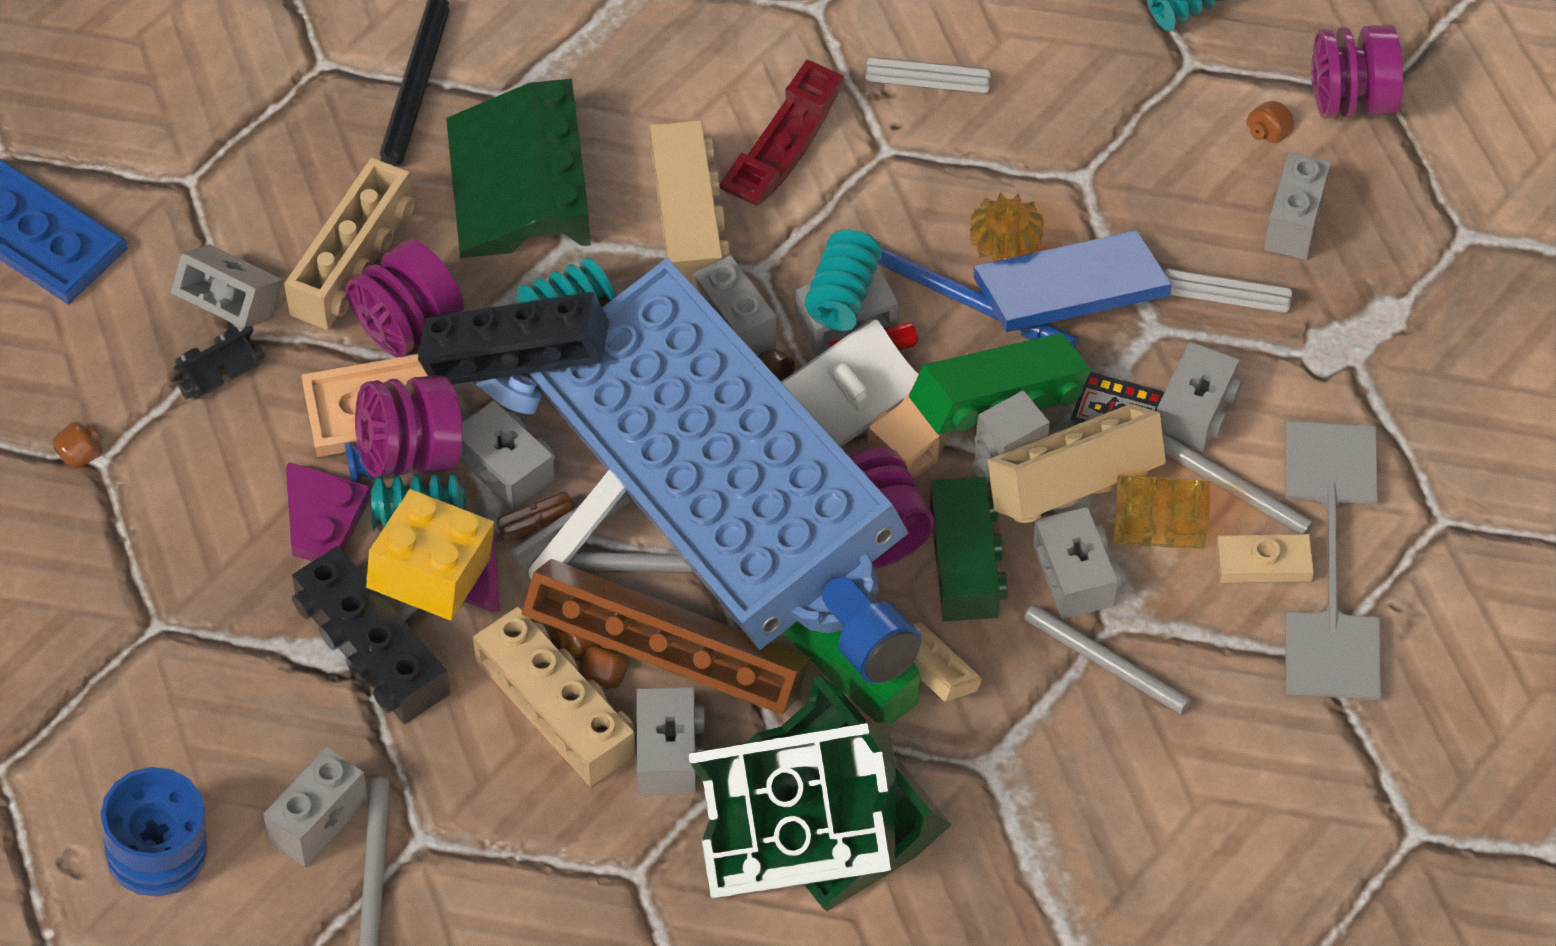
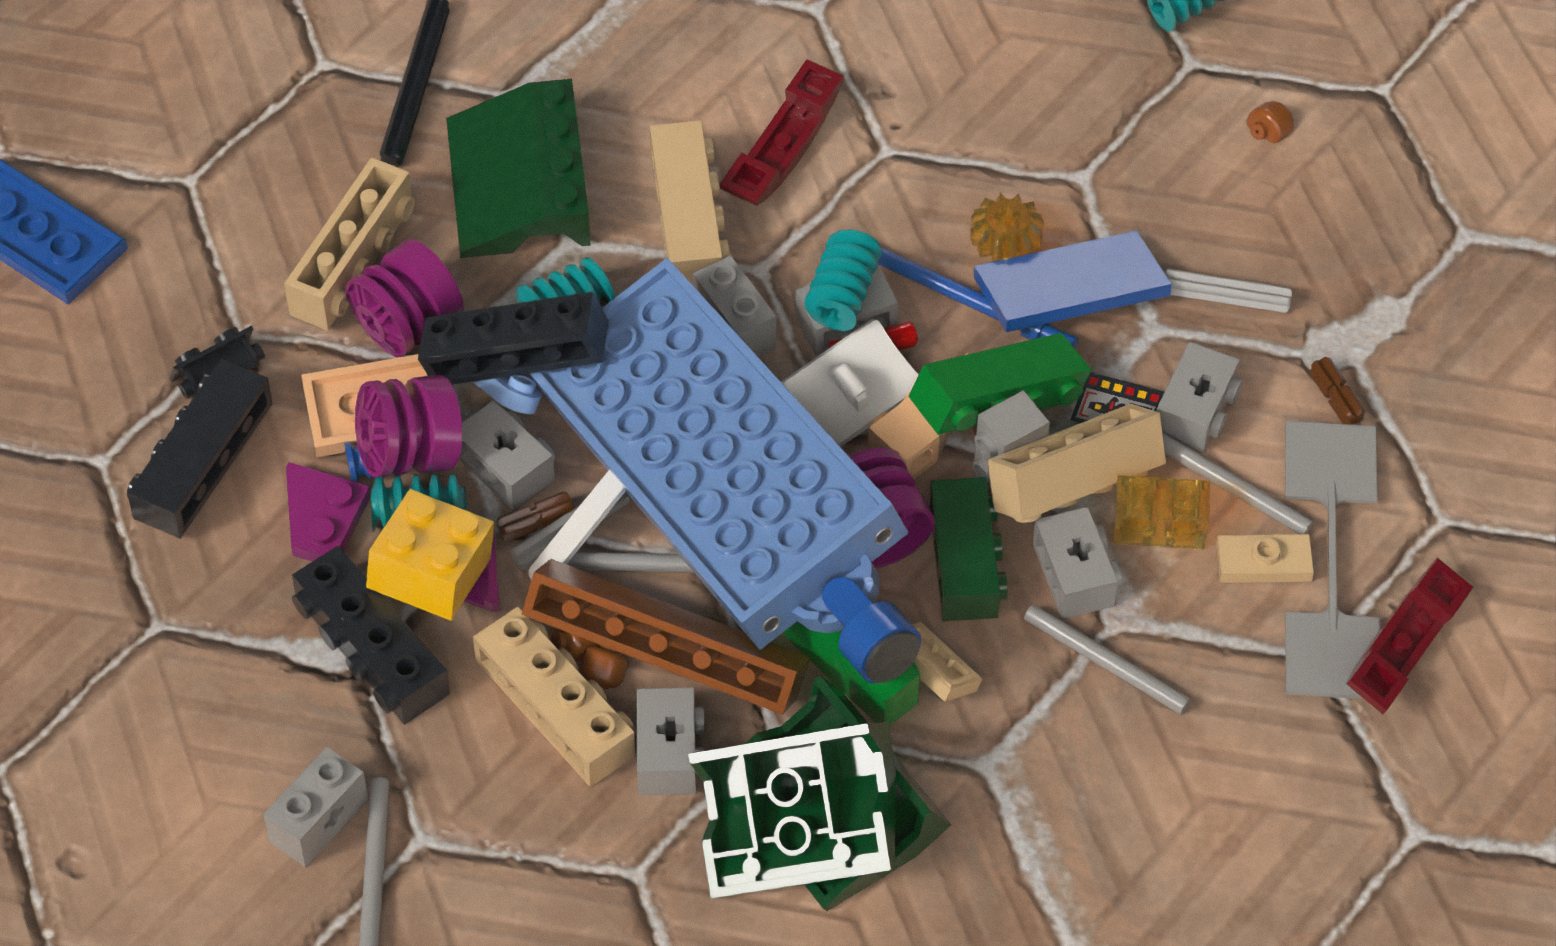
dark orange piece [53,422,102,468] -> none
blue wheel [100,767,208,897] -> none
light grey brick [170,244,283,329] -> none
reddish brown hinge [758,349,795,382] -> none
light grey axle [865,57,991,94] -> none
light grey brick [1264,152,1331,260] -> none
magenta wheel [1311,24,1403,119] -> none
none -> black brick [127,359,273,539]
none -> reddish brown piece [1310,357,1366,425]
none -> dark red slope [1346,558,1474,714]

